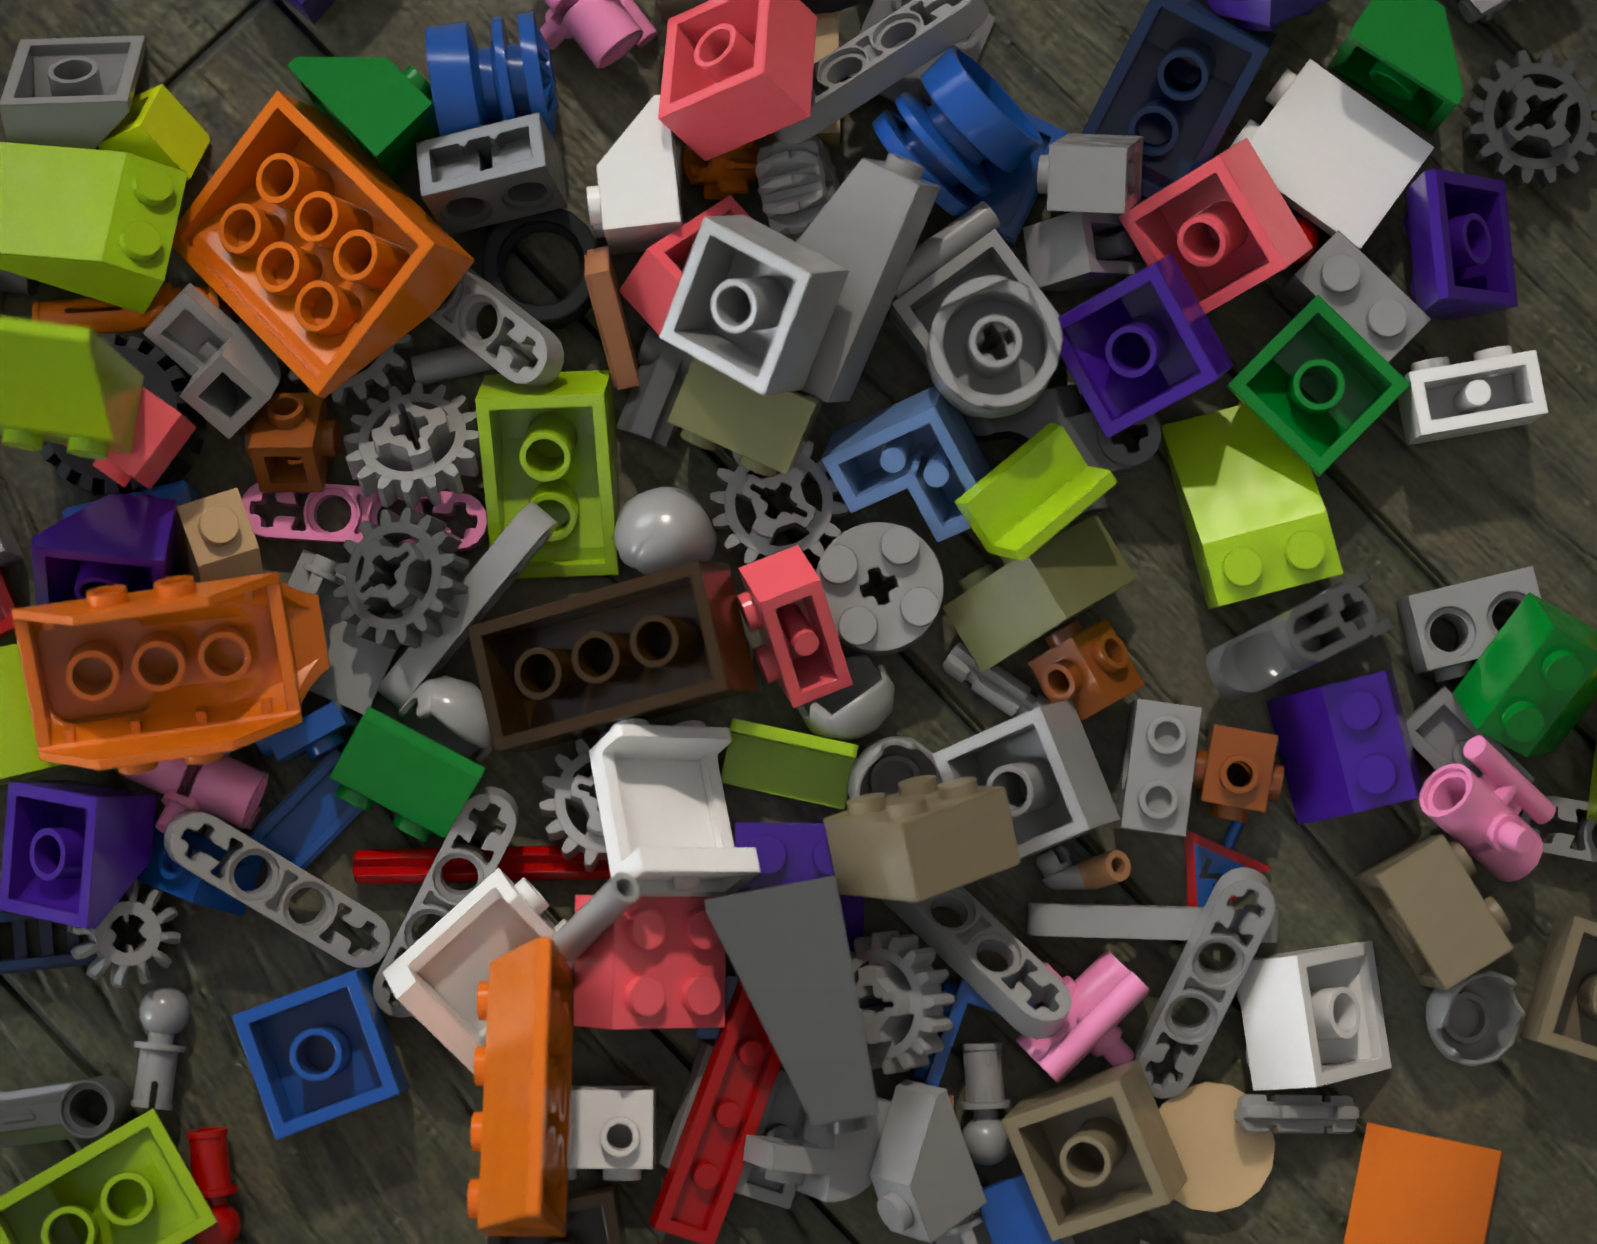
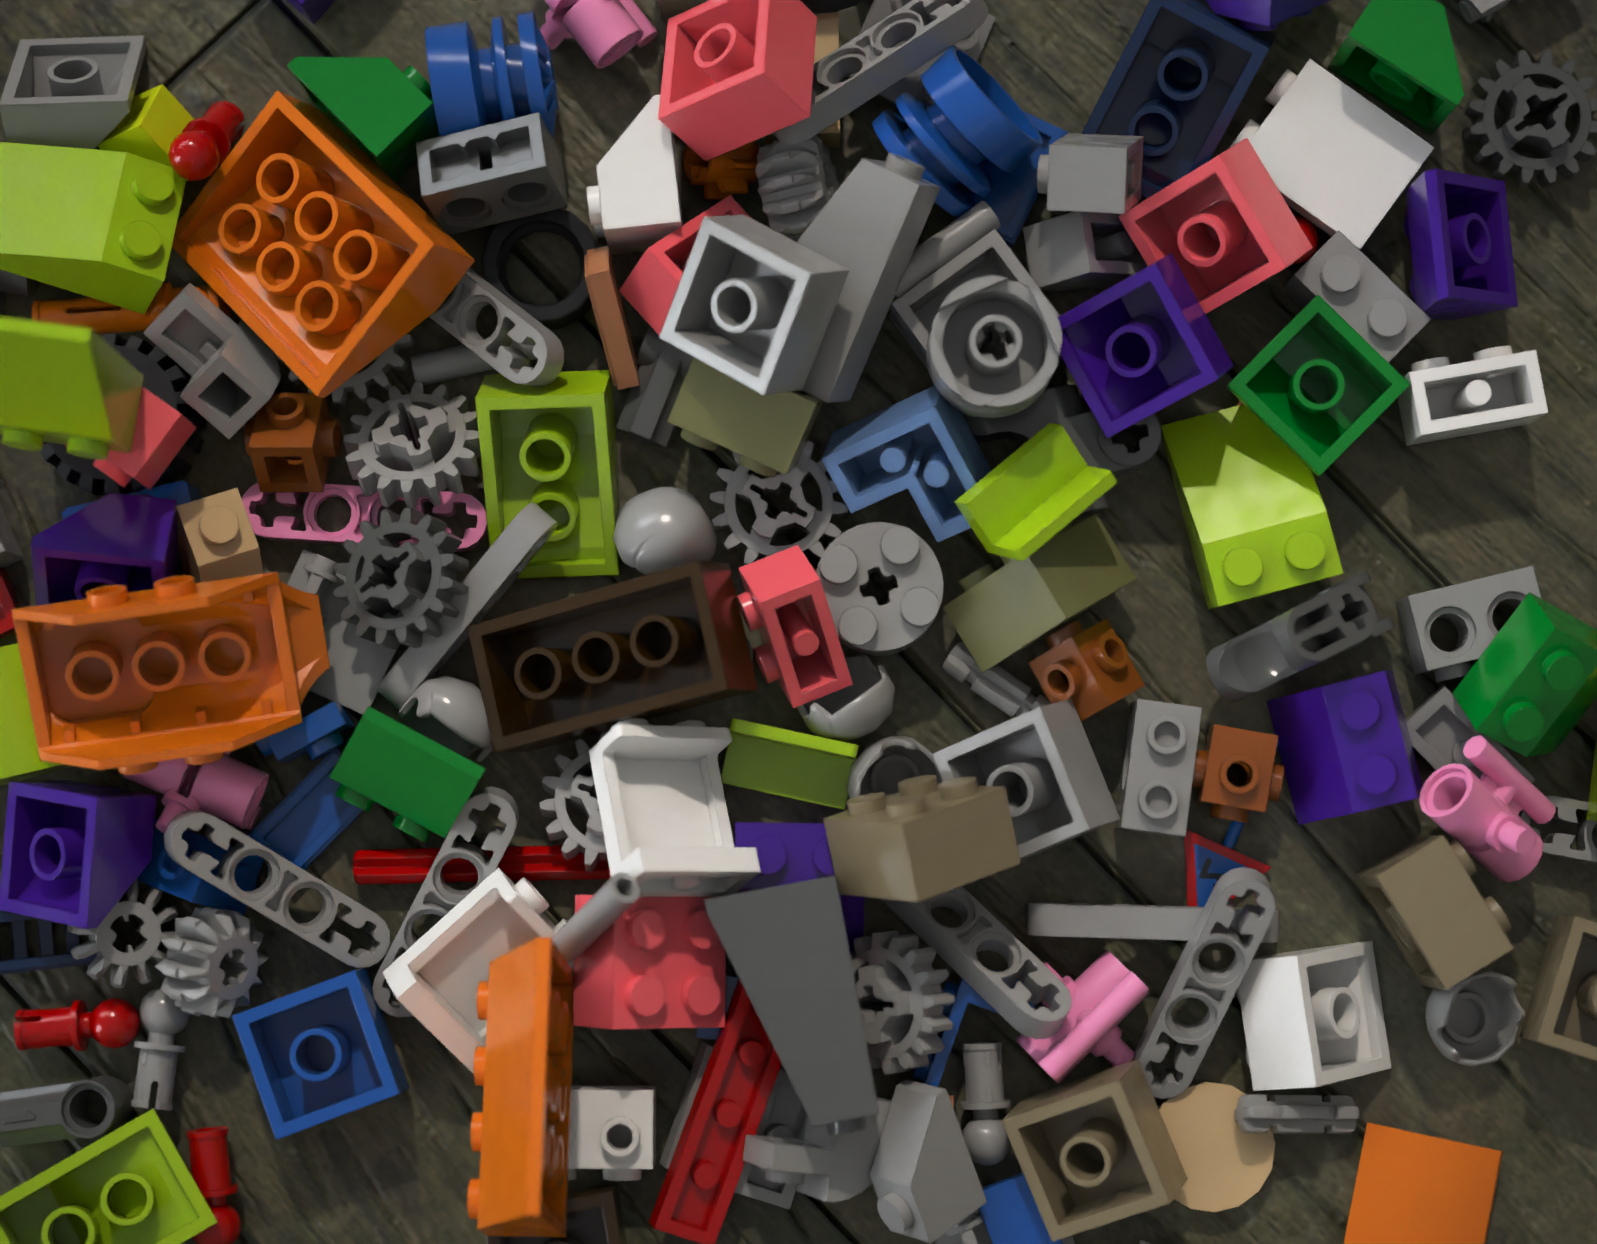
arm [1036,845,1131,891] -> none
none -> red pin [13,998,141,1051]
none -> light grey gear [155,907,269,1018]
none -> red pin [168,101,245,181]

